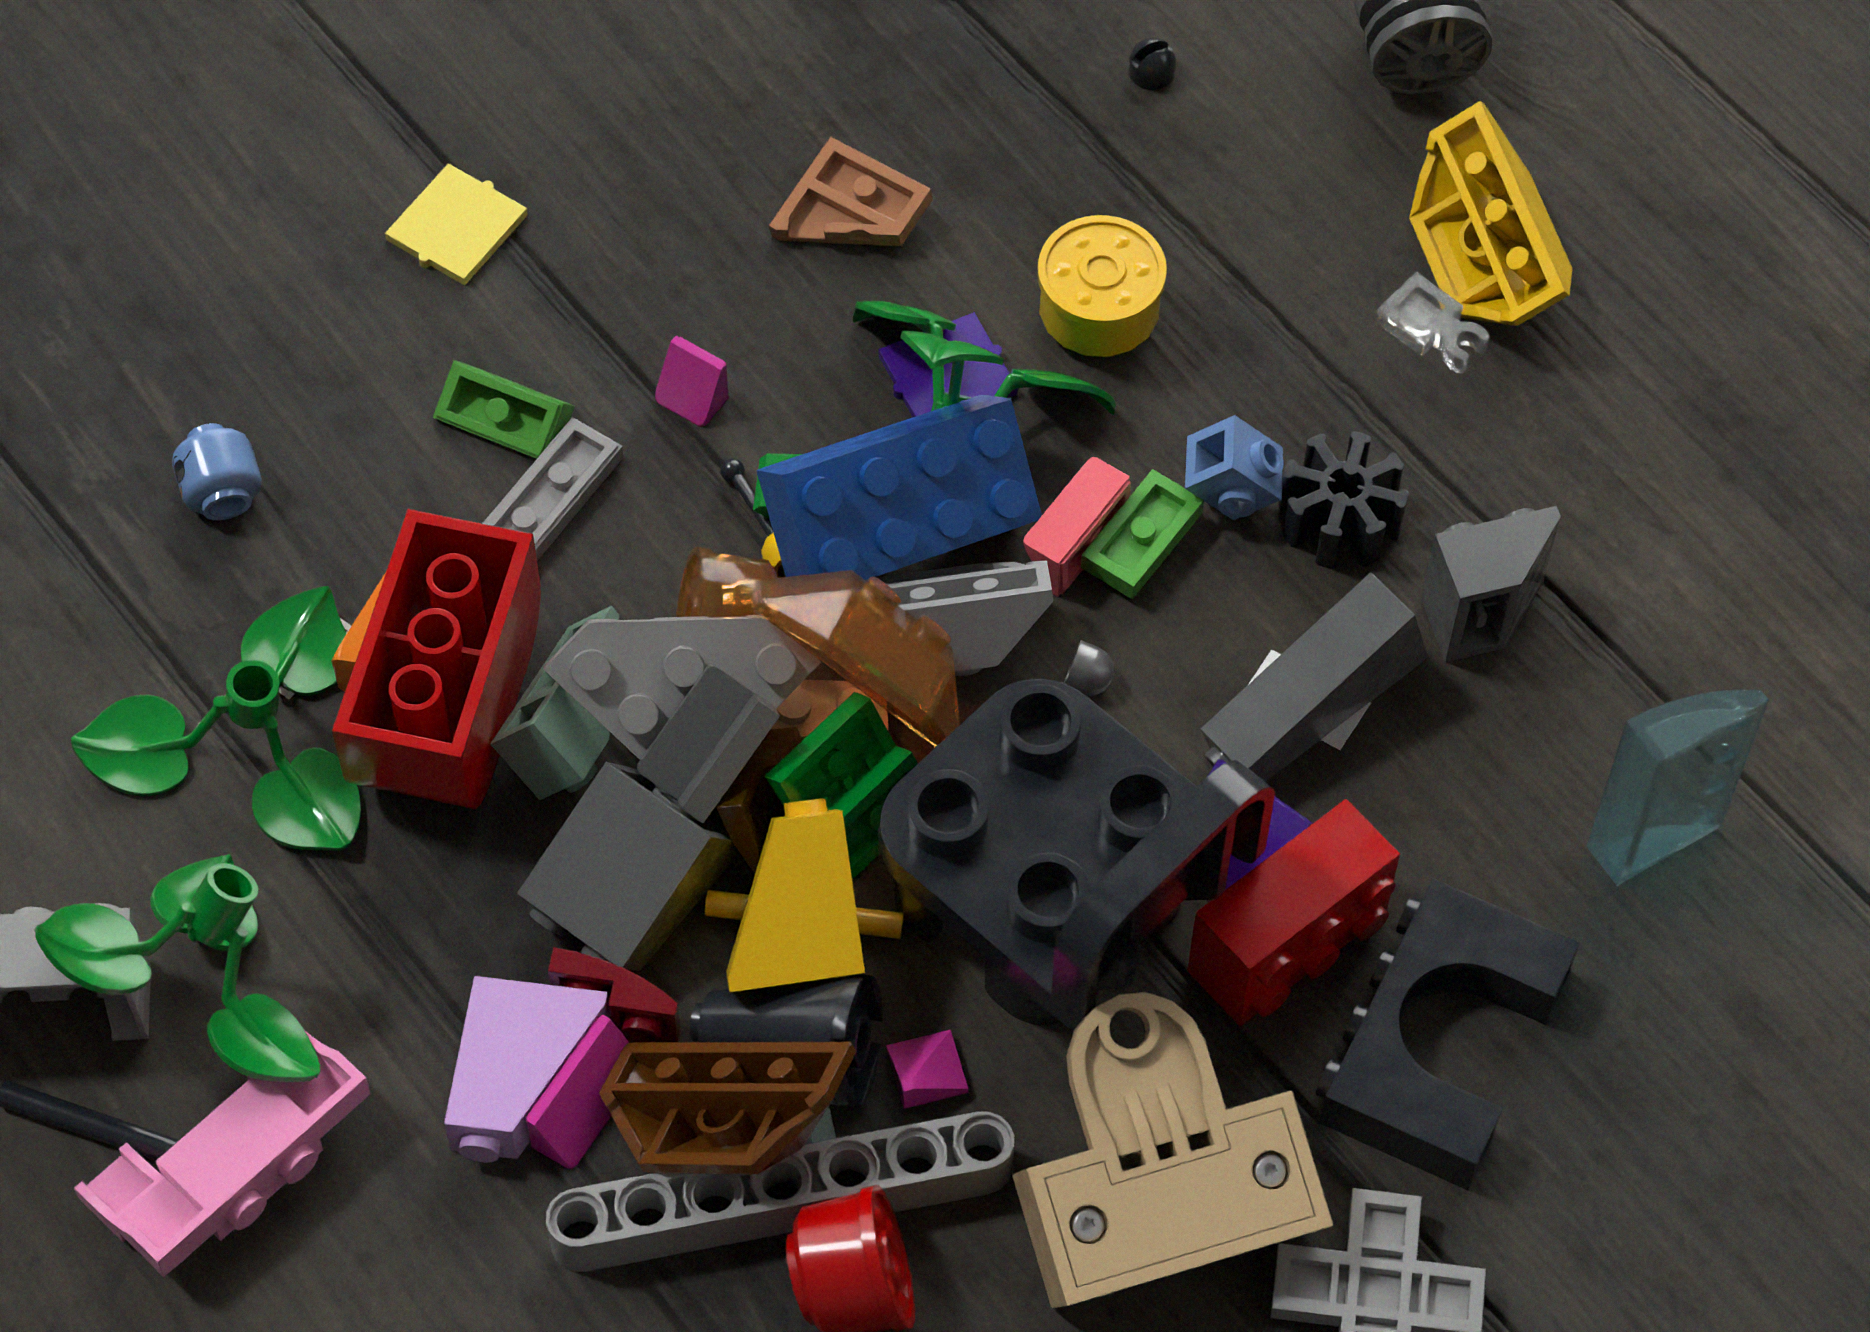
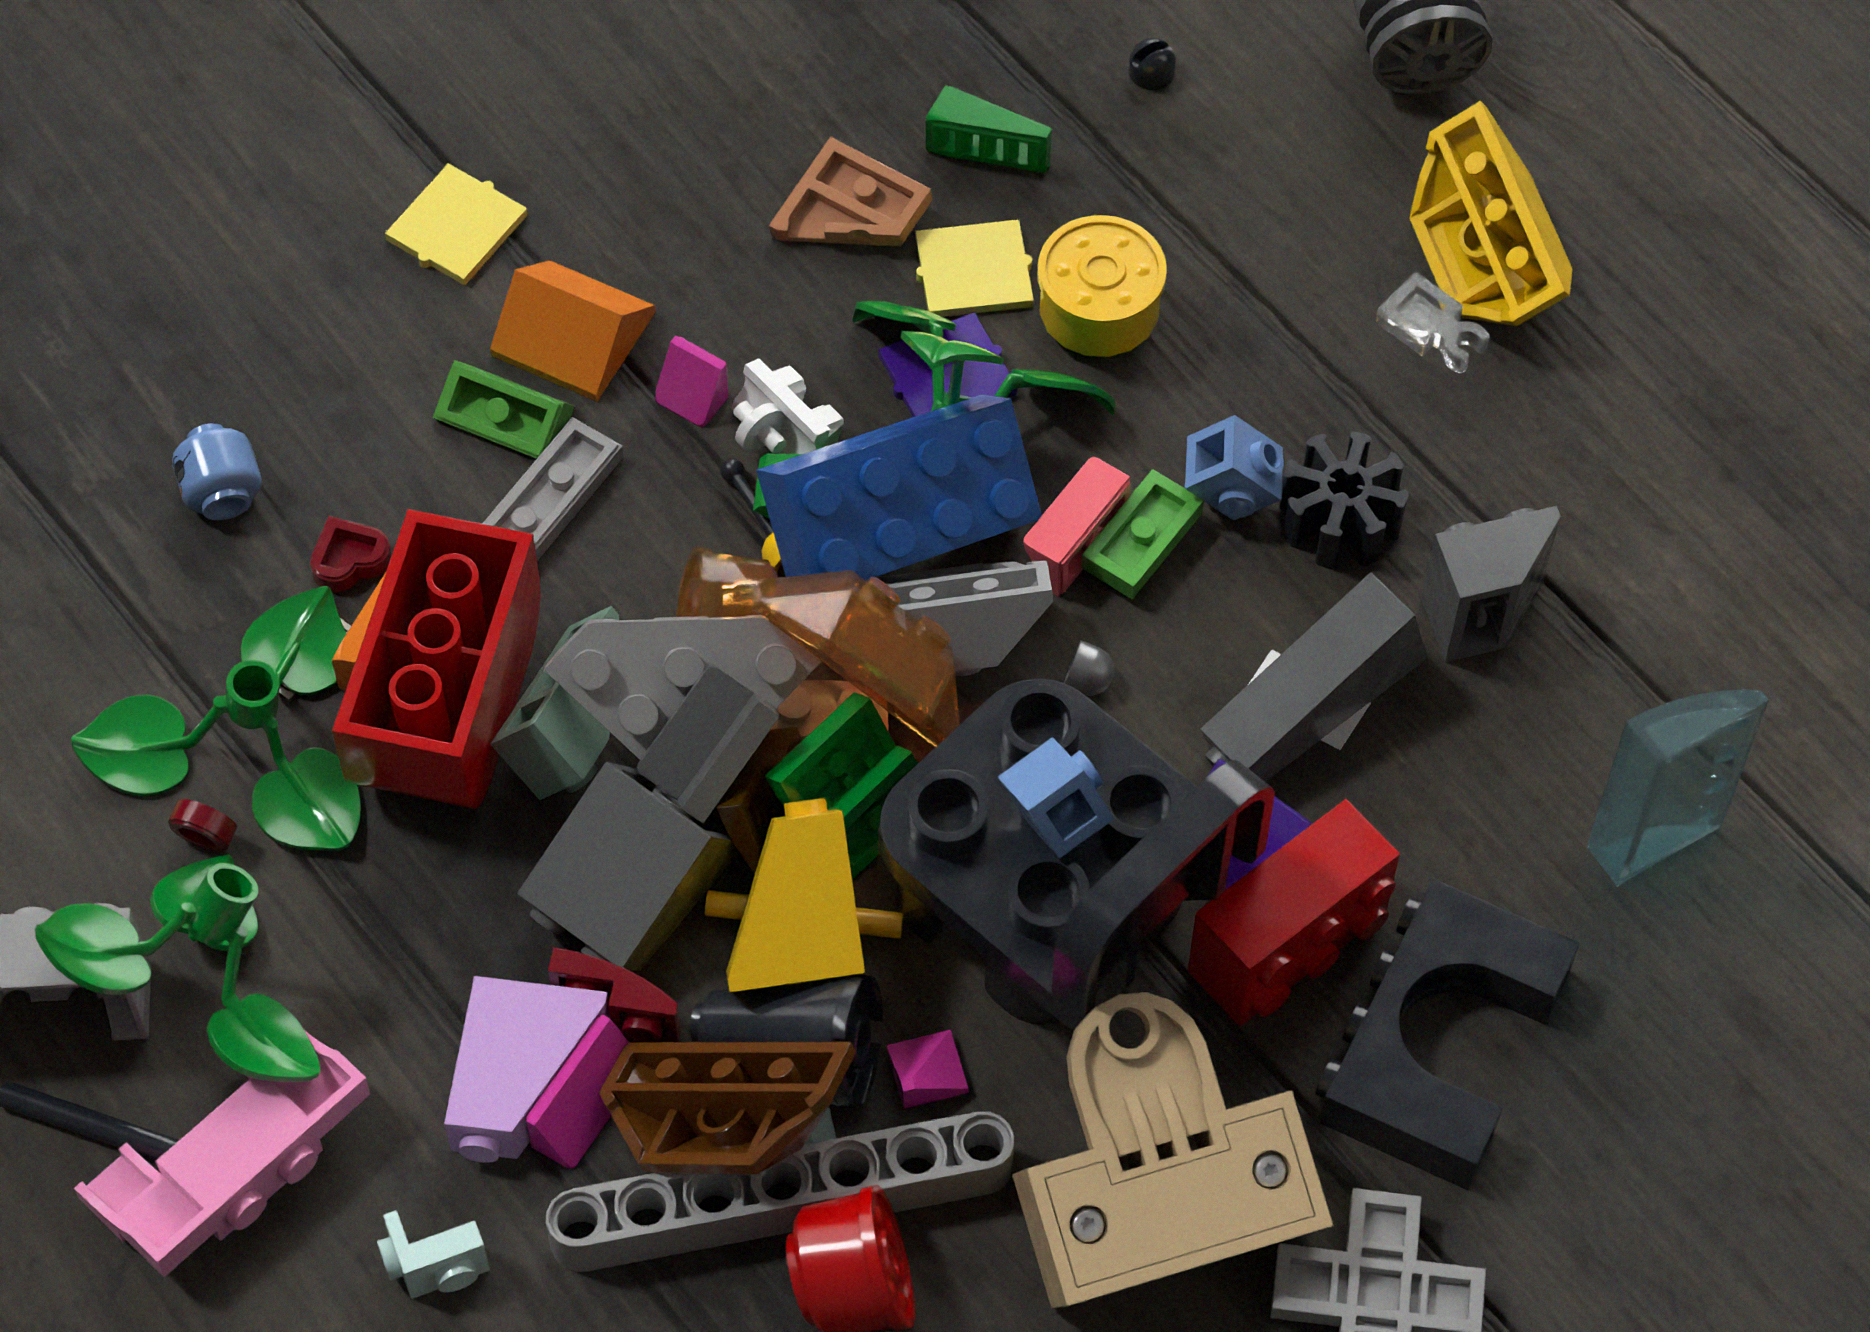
none -> dark red tile [168,799,238,852]
none -> dark red tile [310,516,392,593]
none -> light aqua bracket [377,1211,490,1299]
none -> orange slope [490,260,656,402]
none -> white hips [731,359,844,454]
none -> light yellow piece [915,220,1034,317]
none -> green slope [925,85,1052,173]
none -> medium blue brick [998,737,1115,859]

